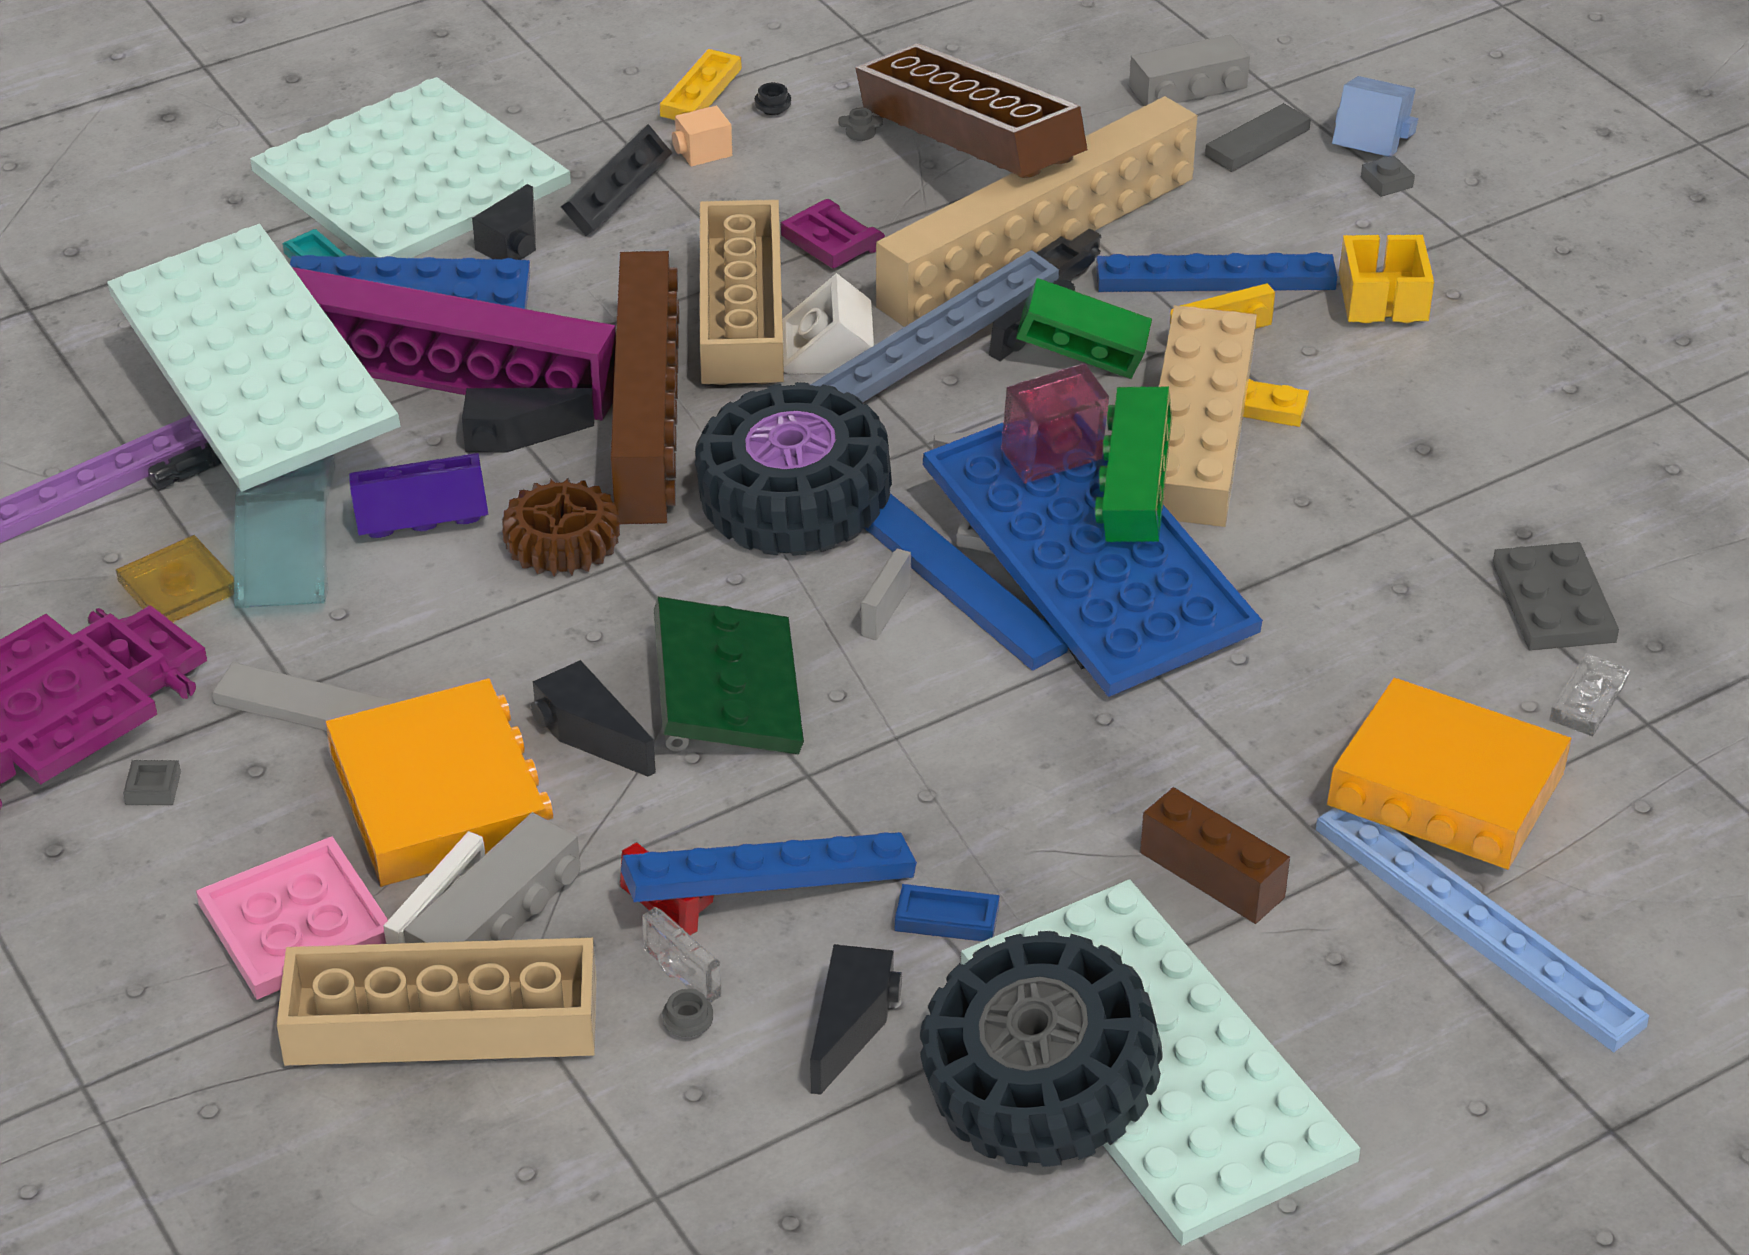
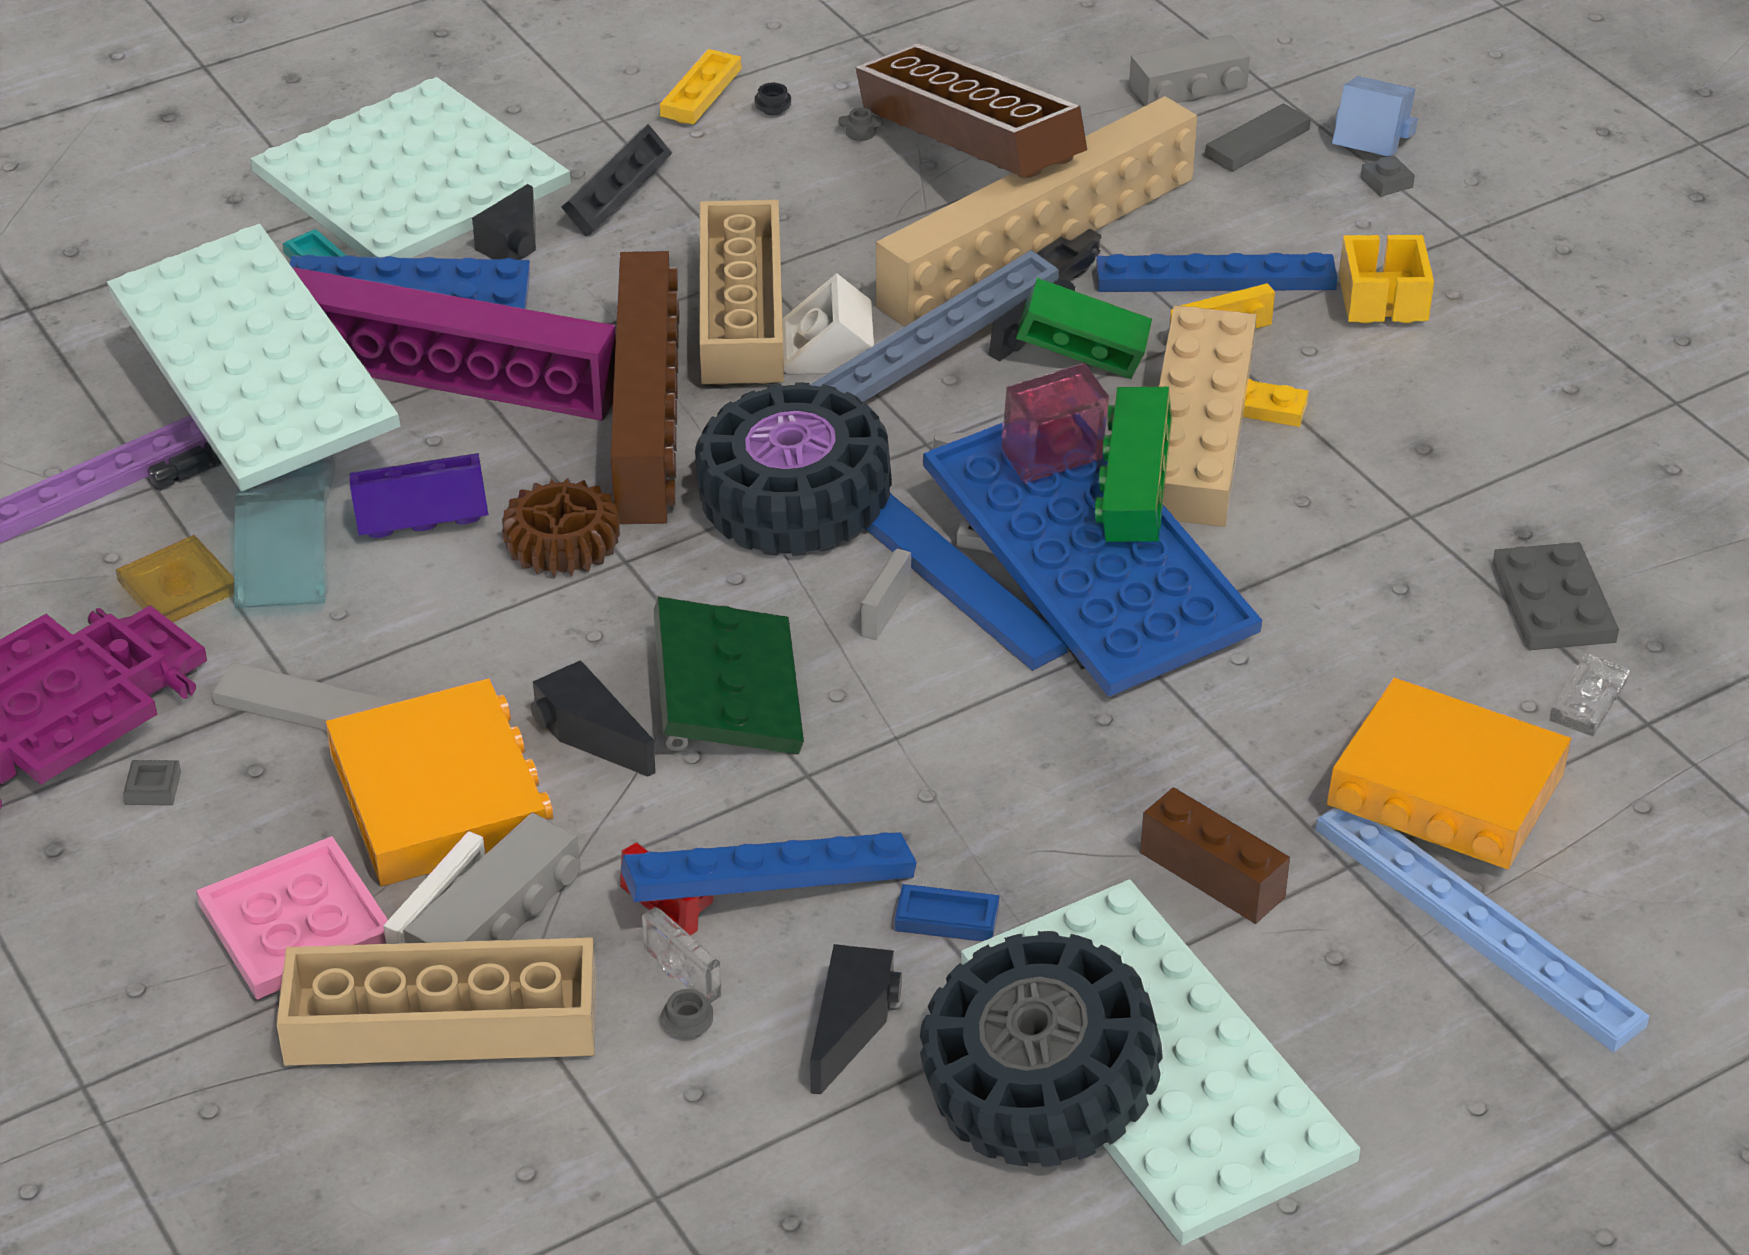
black slope [462,388,595,452] -> none
light nougat brick [672,105,732,167] -> none
magenta plate [780,199,885,269] -> none

